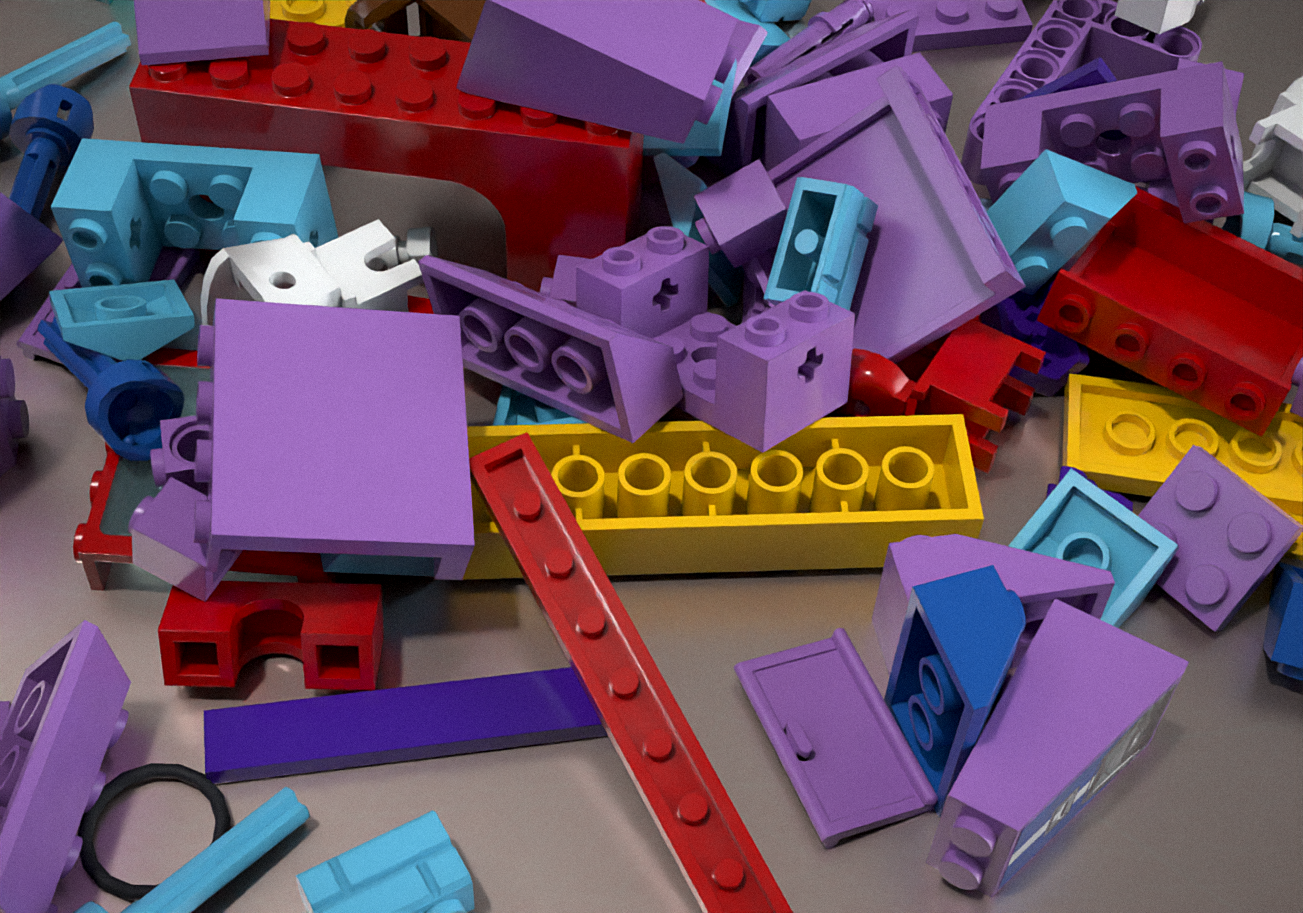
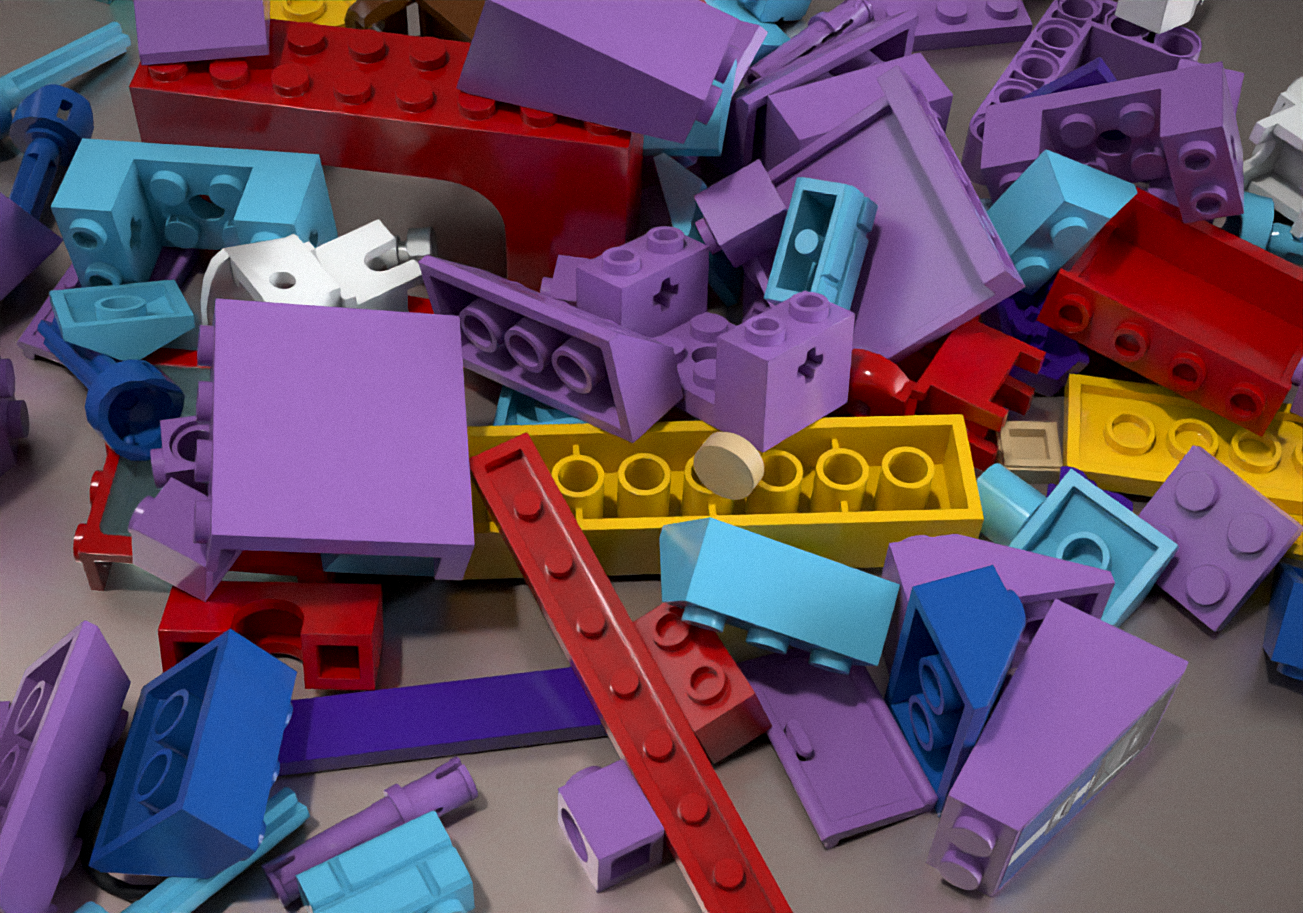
none -> blue slope [88,628,297,879]
none -> medium lavender pin [261,756,479,908]
none -> medium lavender brick [558,759,665,893]
none -> red brick [633,603,772,764]
none -> medium azure slope [659,517,900,675]
none -> tan tile [693,432,764,500]
none -> medium azure brick [976,463,1047,546]
none -> tan tile [991,421,1063,484]

